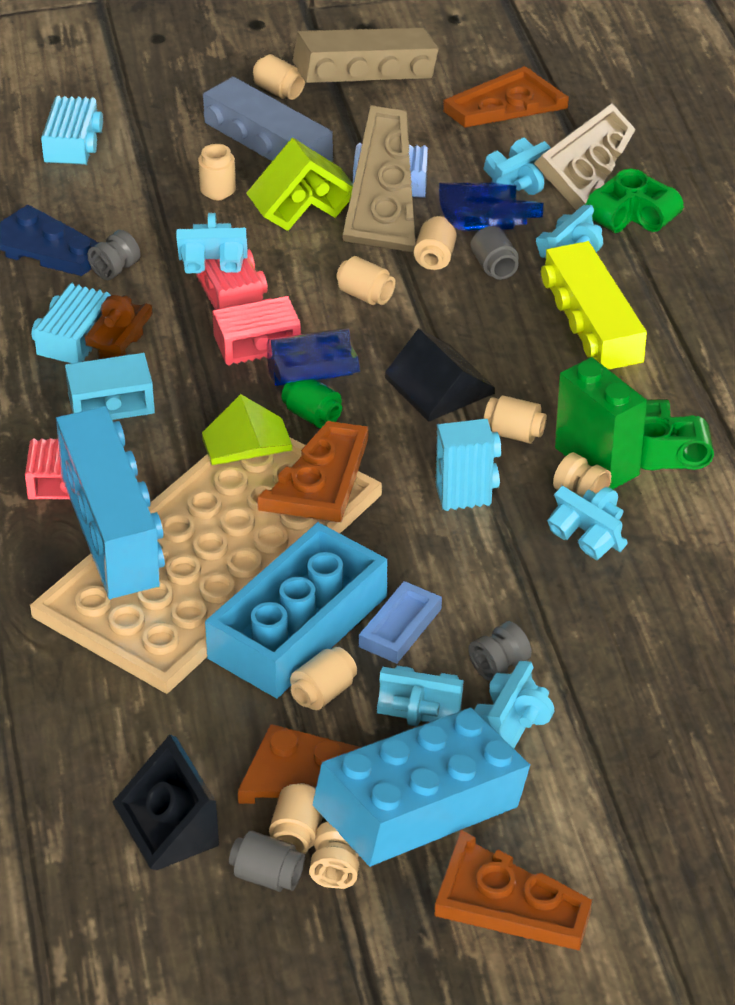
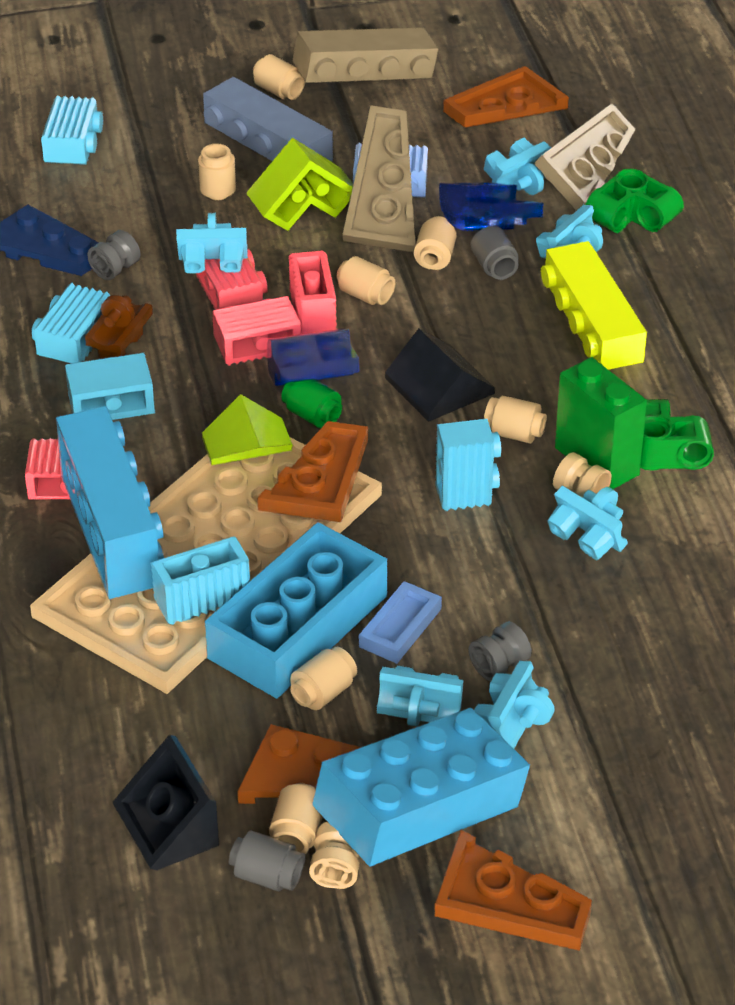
none -> medium azure brick [151,536,250,625]
none -> coral brick [289,251,337,337]

